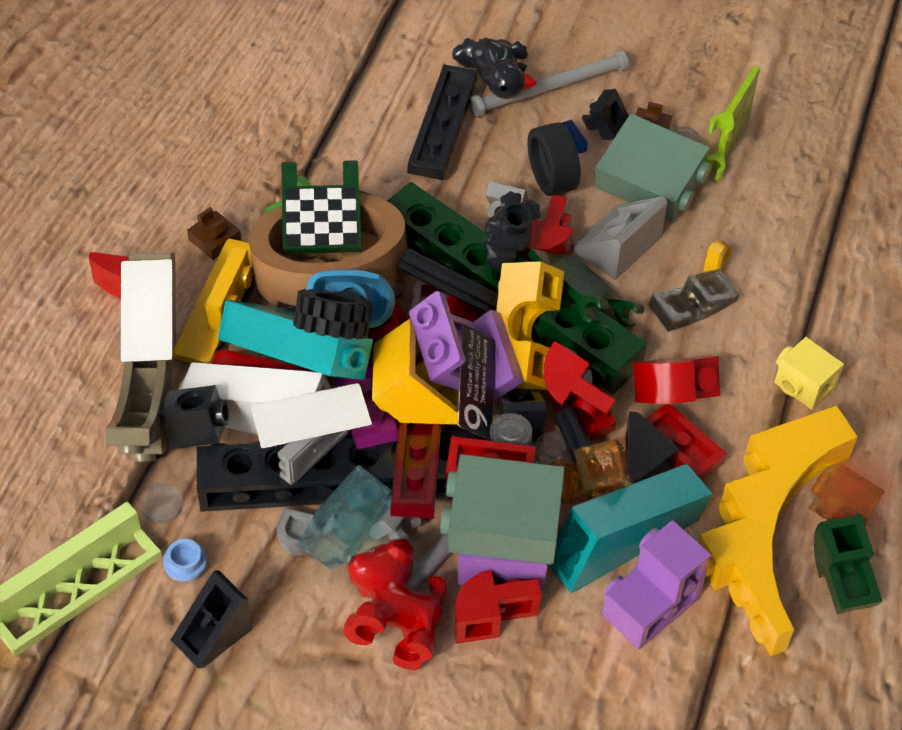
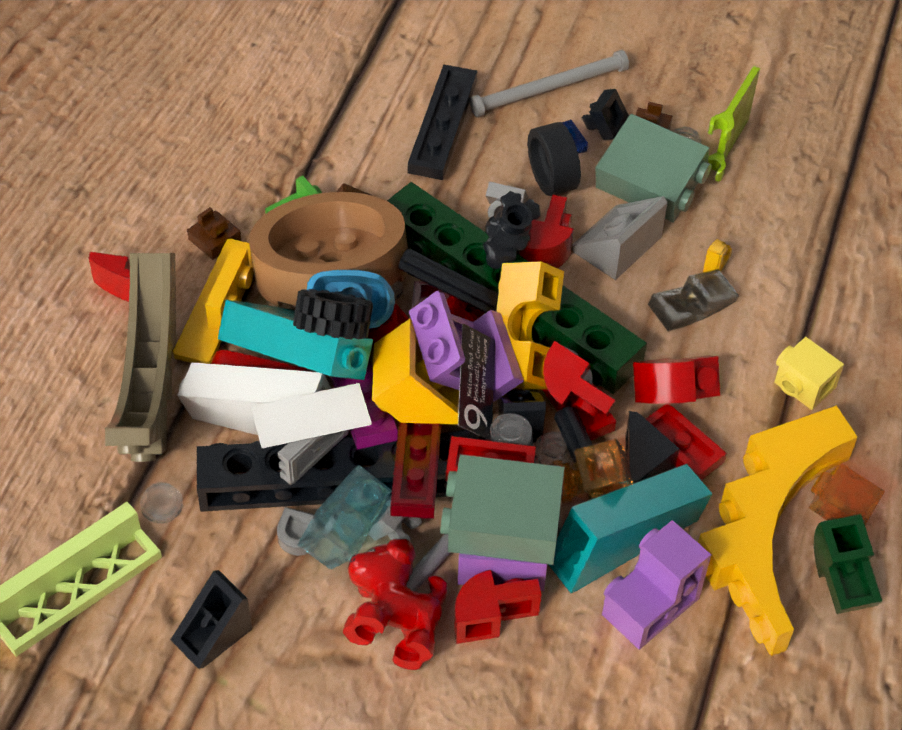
white sticker [121,259,172,362] -> none
black brick [159,385,229,449] -> none
light blue plate [163,539,207,582] -> none
flag [281,160,362,254] -> none
black animal [452,37,537,99] -> none
dark green flag [528,249,645,327] -> none

